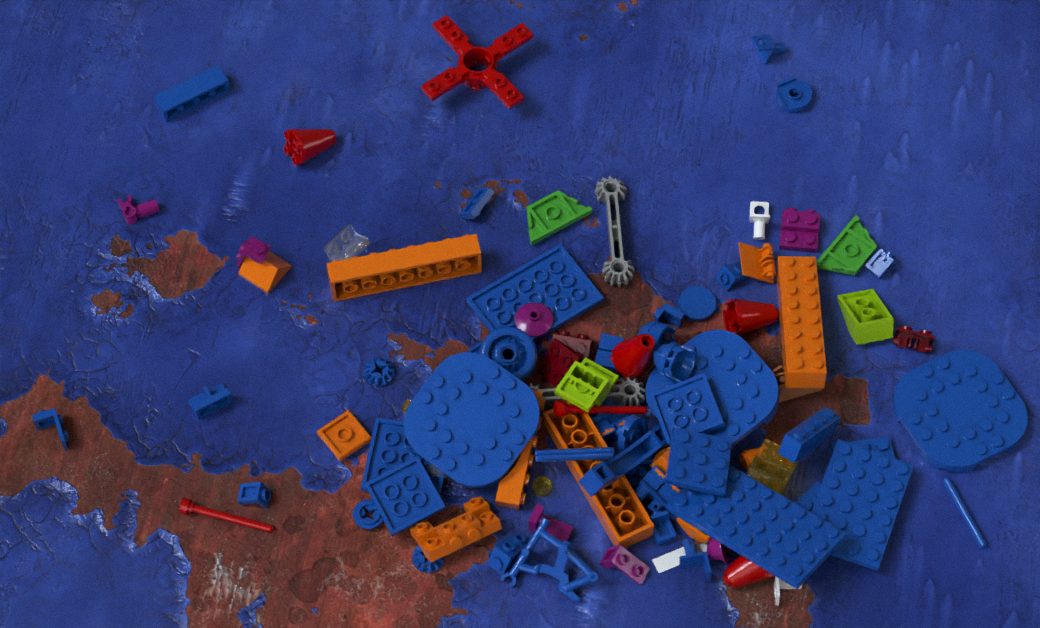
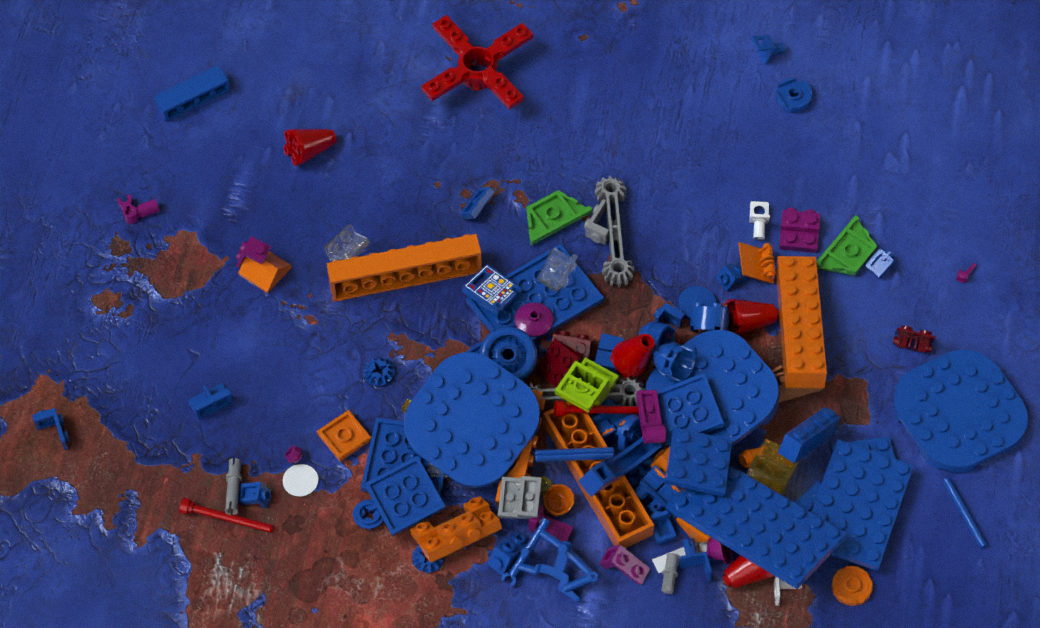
lime slope [837,289,894,345] -> none
none -> light grey pin [225,458,242,515]
none -> white sticker [283,464,318,496]
none -> magenta plate [284,445,303,463]
none -> blue container [462,264,522,316]
none -> light grey slope [498,476,542,519]
none -> clear bracket [537,247,578,292]
none -> orange hair [542,484,574,516]
none -> light grey bracket [584,199,609,245]
none -> magenta plate [636,390,666,444]
none -> light grey axle [661,553,680,594]
none -> blue brick [690,303,730,333]
none -> orange tile [831,566,873,606]
none -> magenta hand [956,263,977,283]

